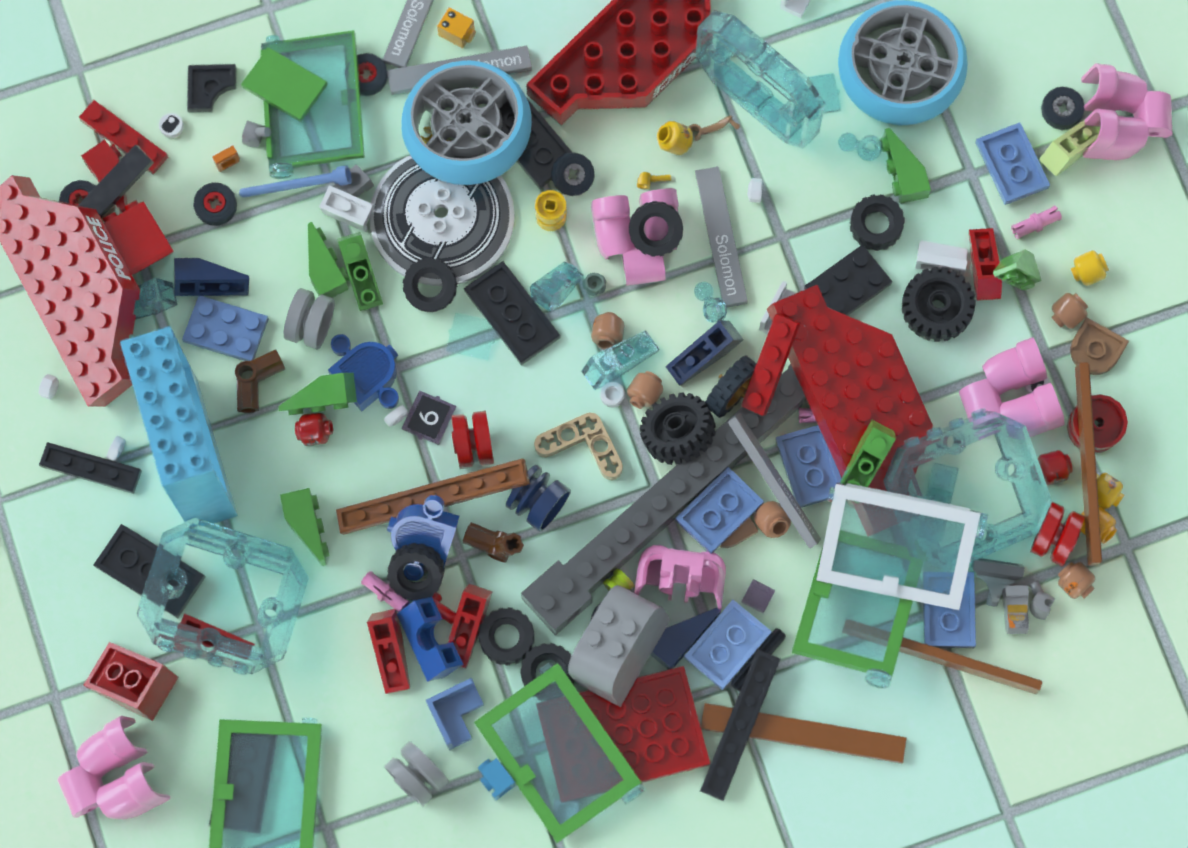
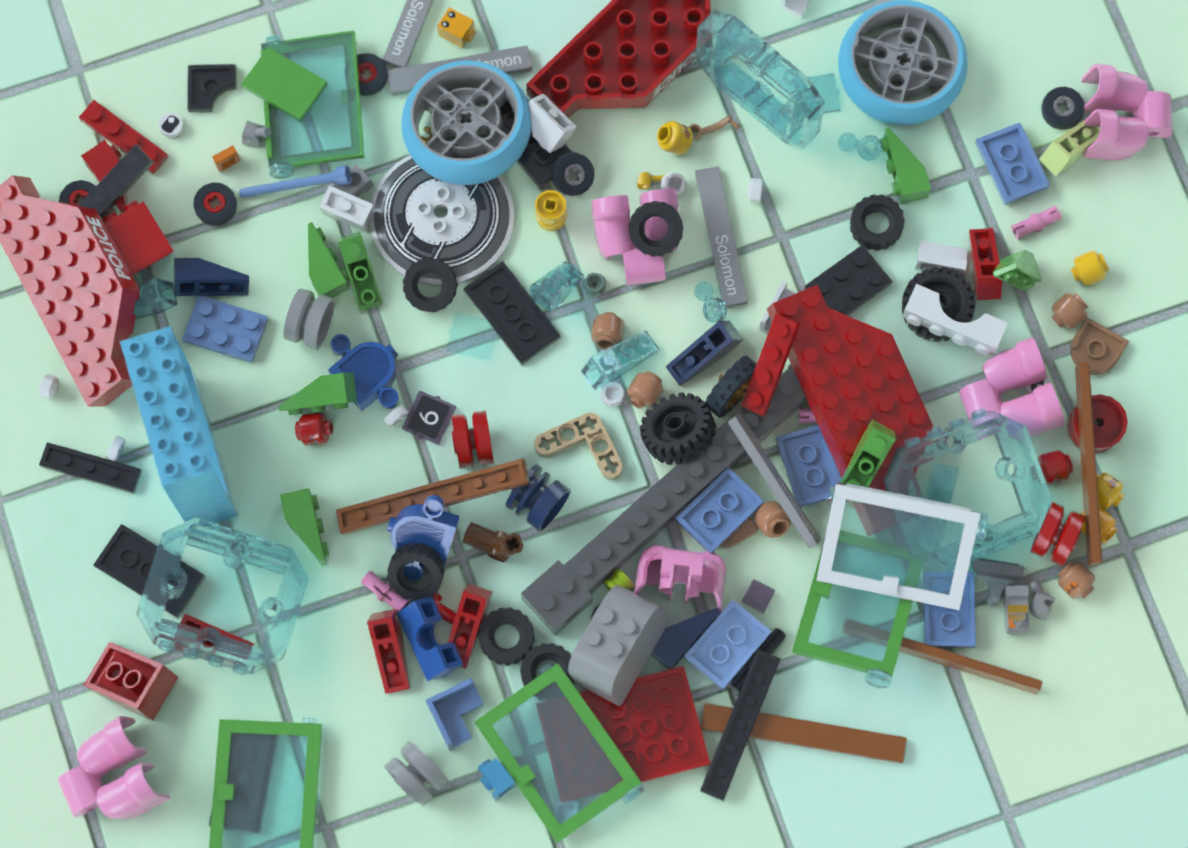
reddish brown piece [235,349,286,414] -> none
none -> white slope [528,94,577,153]
none -> white tile [661,172,686,196]
none -> white arch [903,284,1008,356]

